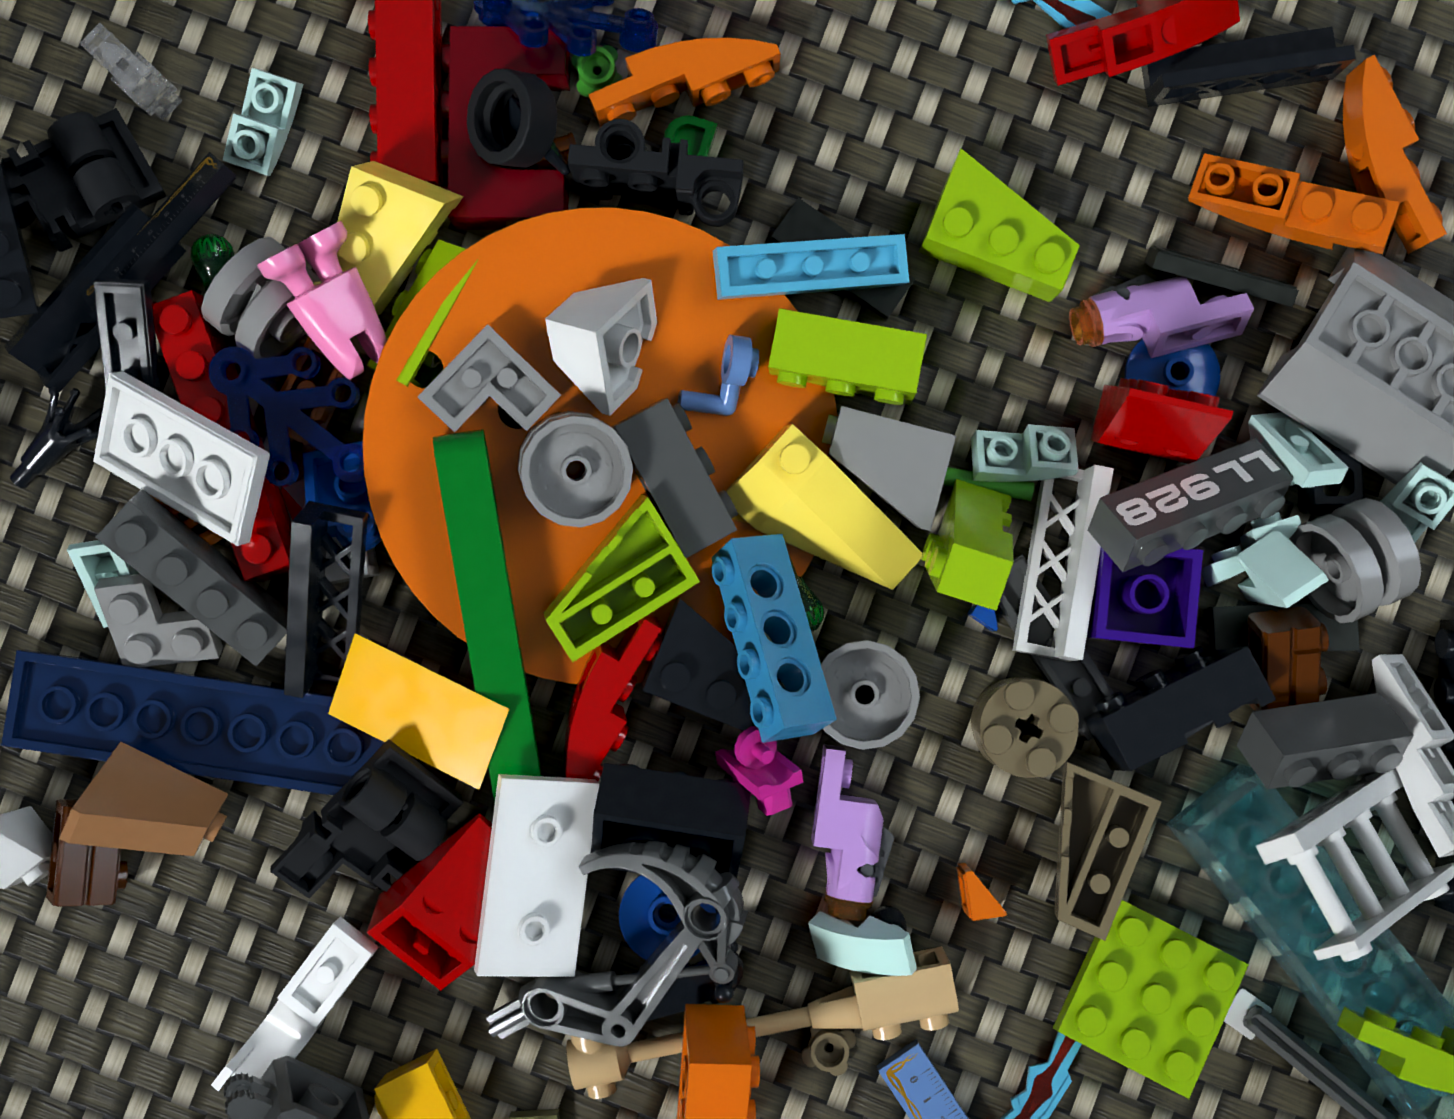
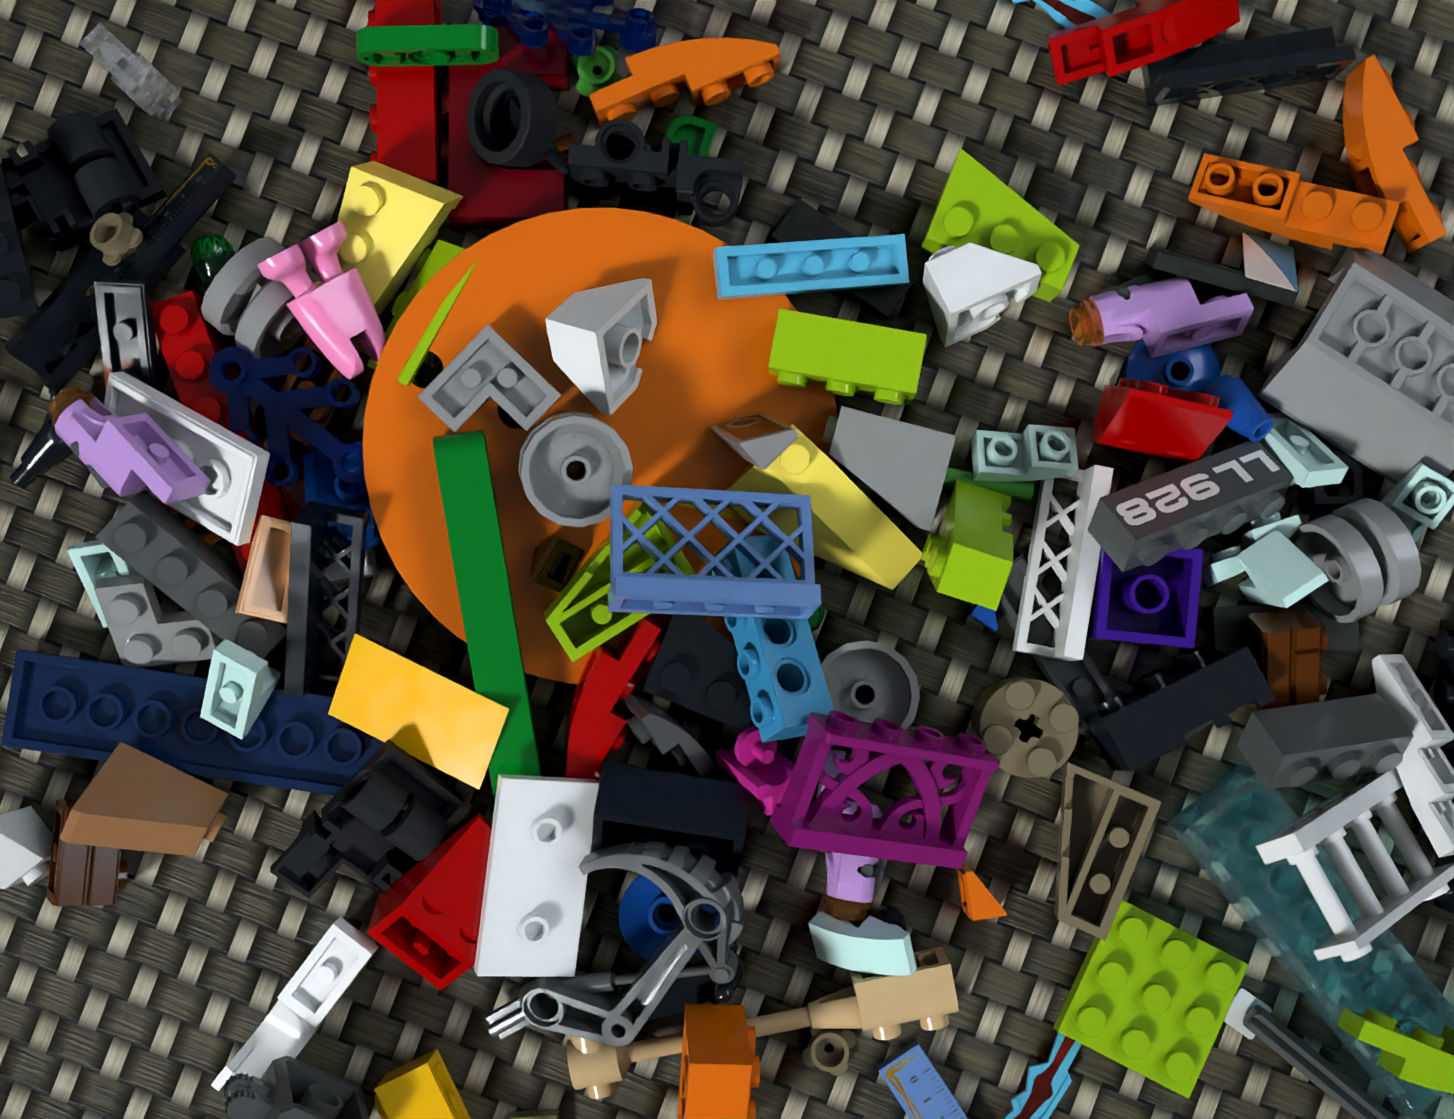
light aqua slope [223,68,303,176] -> none
dark grey brick [611,398,738,558] -> none
medium blue plate [678,335,759,416] -> none
none -> lavender plate [48,387,211,504]
none -> dark tan plate [90,212,143,266]
none -> light aqua slope [200,638,281,740]
none -> light nougat tile [235,515,291,623]
none -> green beam [356,24,499,67]
none -> dark brown slope [529,535,585,592]
none -> medium blue fence [608,484,821,619]
none -> dark grey slope [623,694,716,777]
none -> light grey slope [710,413,799,470]
none -> magenta fence [770,710,1000,869]
none -> white slope [923,243,1042,347]
none -> blue cone [1203,375,1274,442]
none -> sticker [1242,233,1298,292]

